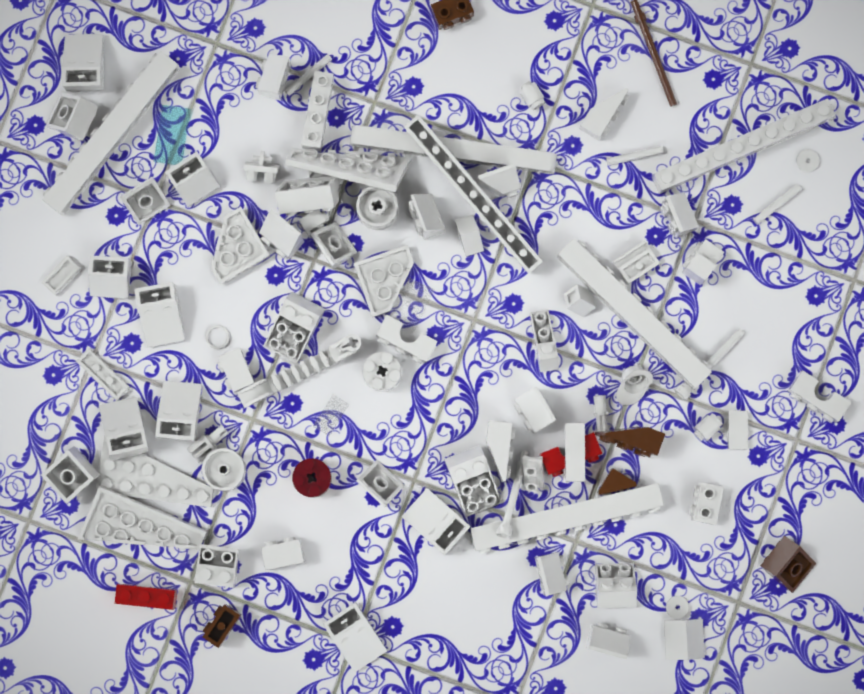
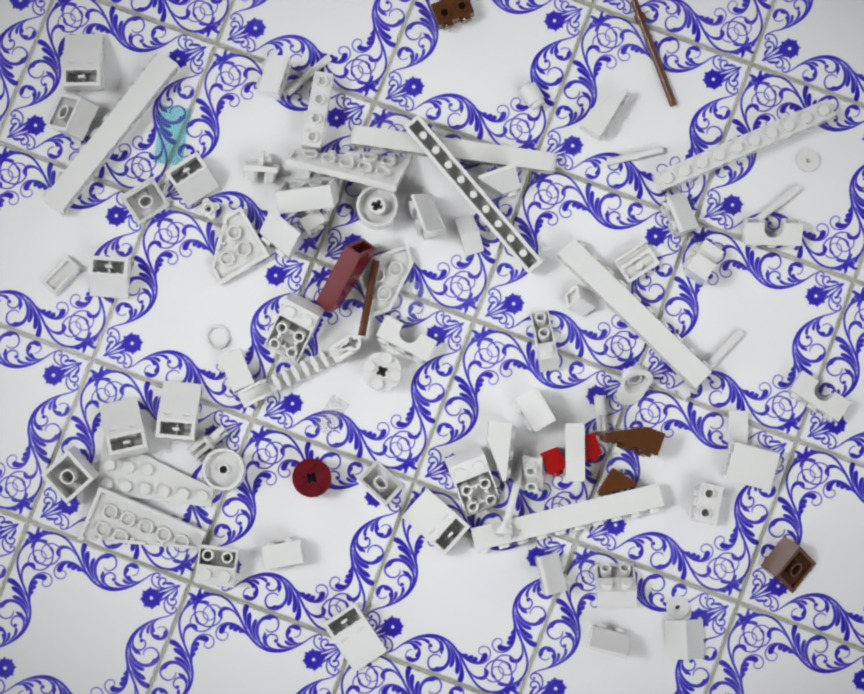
white tile [76,348,131,401] -> none
red arch [114,584,177,610] -> none
white slope [134,282,185,348] -> none
reddish brown brick [202,604,242,648] -> none
white slope [311,222,358,269] -> none
white brick [694,413,723,441] -> none
none -> white plate [198,198,220,220]
none -> dark red slope [316,238,378,312]
none -> reddish brown bar [358,260,380,336]
none -> white brick [723,440,782,491]
none -> white arch [741,218,803,248]

